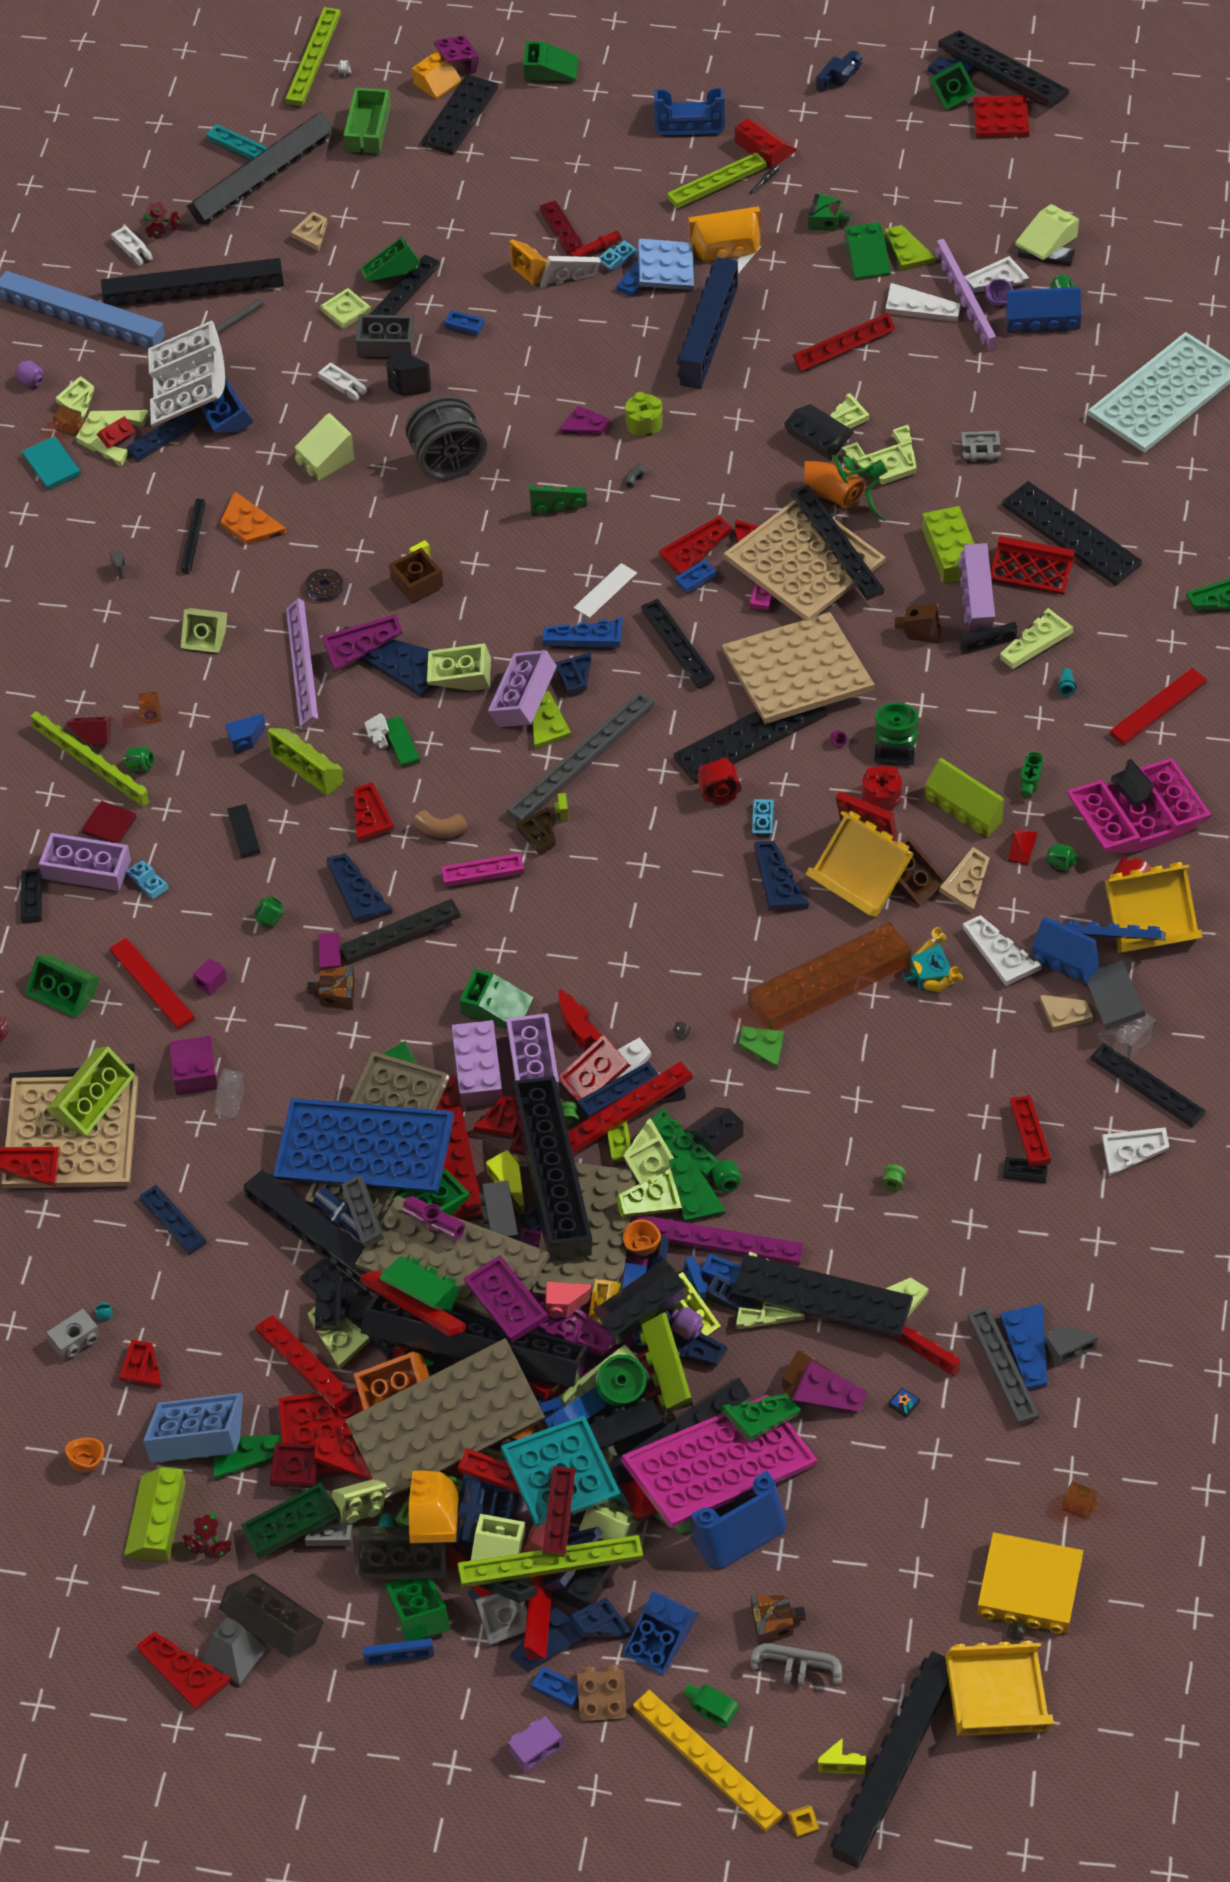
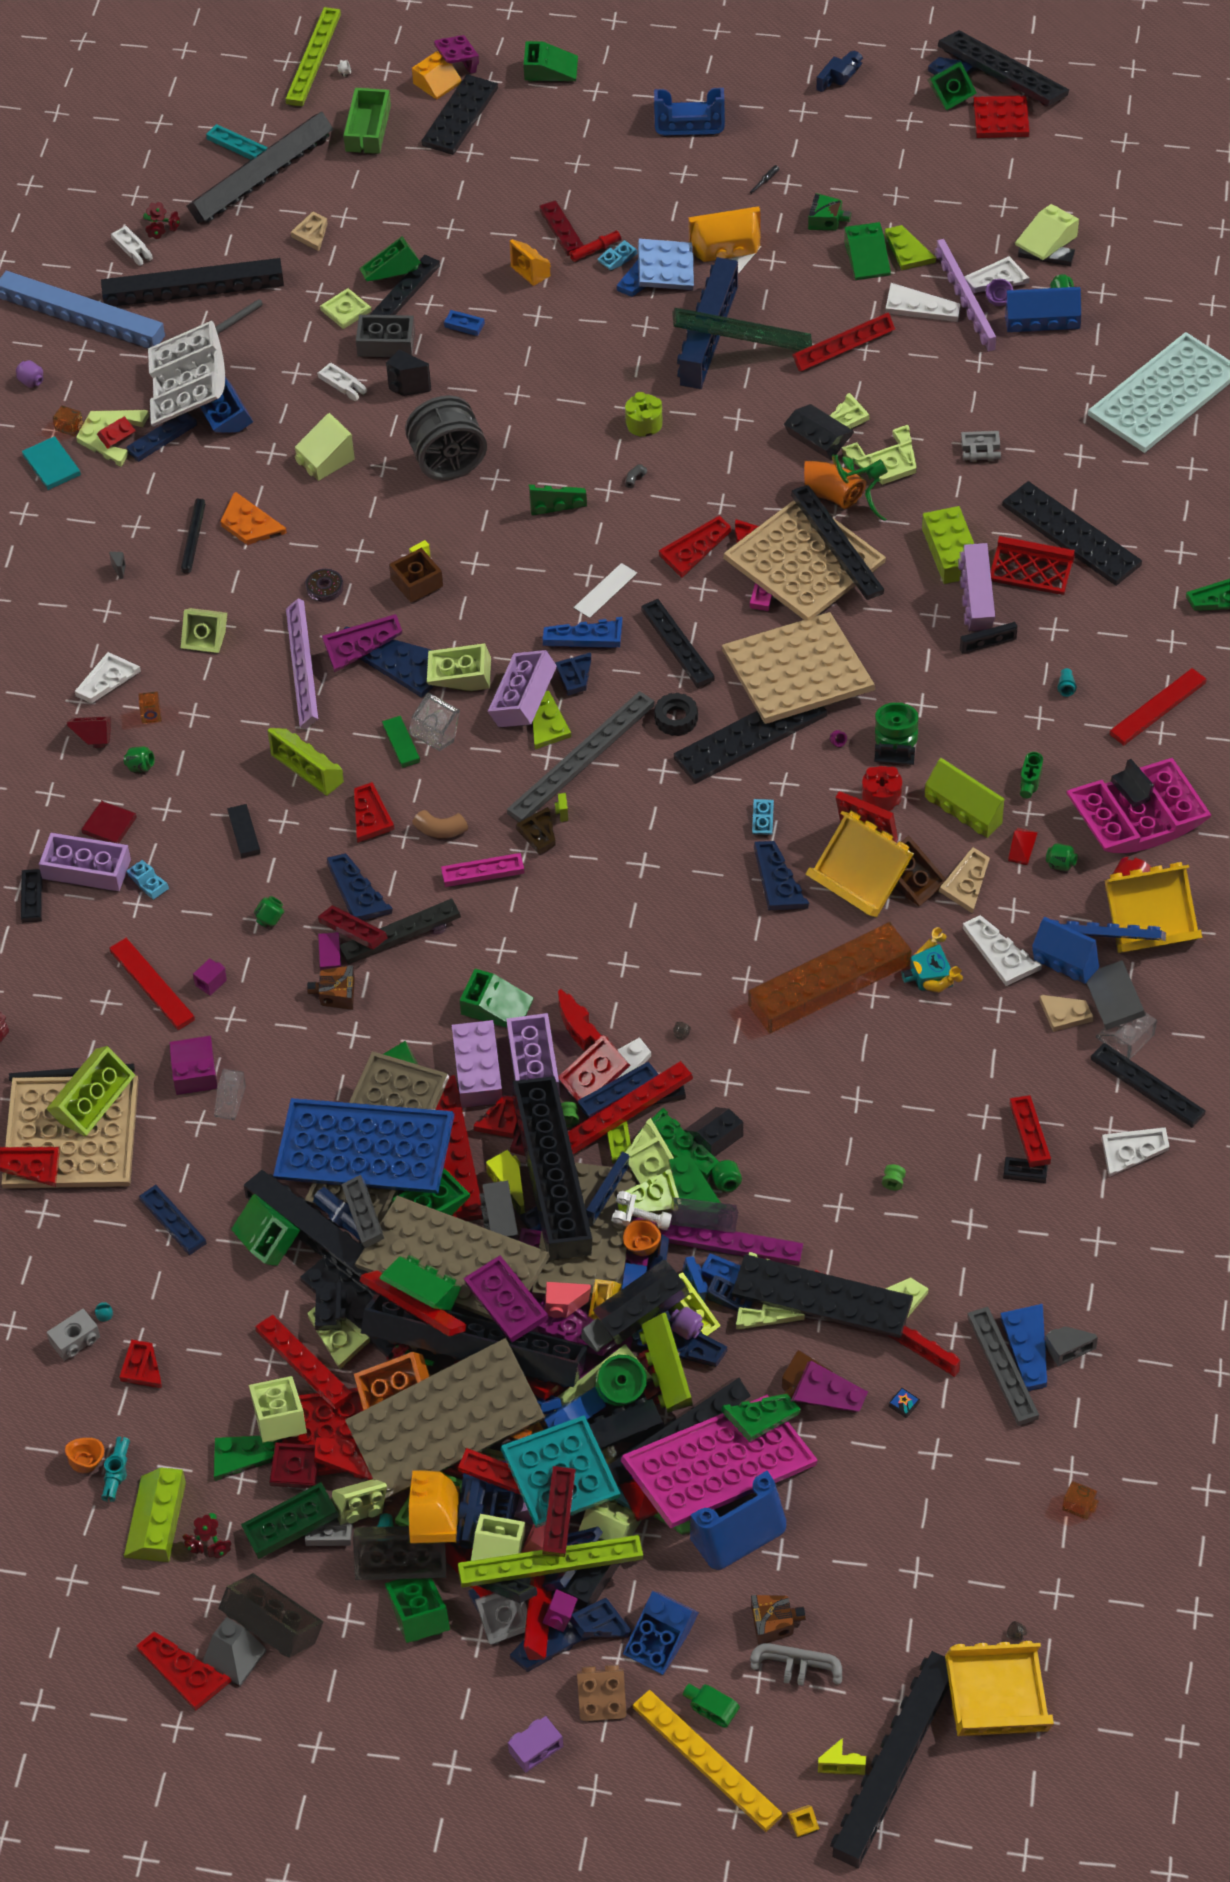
green slope [24,954,100,1018] -> none
lime plate [30,711,149,808] -> none
yellowish green wing [55,376,94,421] -> none
medium blue slope [143,1393,243,1463] -> none
blue slope [225,713,266,754] -> none
blue tile [363,1638,434,1665] -> none
white plate [364,713,389,750] -> none
magenta piece [401,1196,466,1240] -> none
blue plate [531,1666,579,1709] -> none
white wing [539,256,601,288] -> none
magenta wing [560,406,610,436] -> none
lime plate [667,152,766,208] -> none
blue plate [675,560,717,594] -> none
red brick [697,758,742,805] -> none
red slope [735,118,797,168] -> none
bright green wing [739,1026,784,1069] -> none
reddish brown torso [895,604,941,643] -> none
yellow panel [977,1532,1084,1634] -> none
yellowish green wing [1000,608,1073,669] -> none
none -> white wing [75,652,141,703]
none -> teal pin [101,1437,130,1502]
none -> green slope [231,1194,300,1266]
none -> yellowish green slope [249,1376,307,1442]
none -> dark red plate [318,905,388,950]
none -> clear slope [409,693,460,751]
none -> magenta brick [542,1589,577,1632]
none -> dark grey slope [581,1318,612,1352]
none -> dark blue tile [586,1152,630,1226]
none -> white bar [611,1191,672,1231]
none -> black tyre [654,693,698,736]
none -> clear purple brick [670,1197,738,1233]
none -> clear green plate [672,308,812,351]

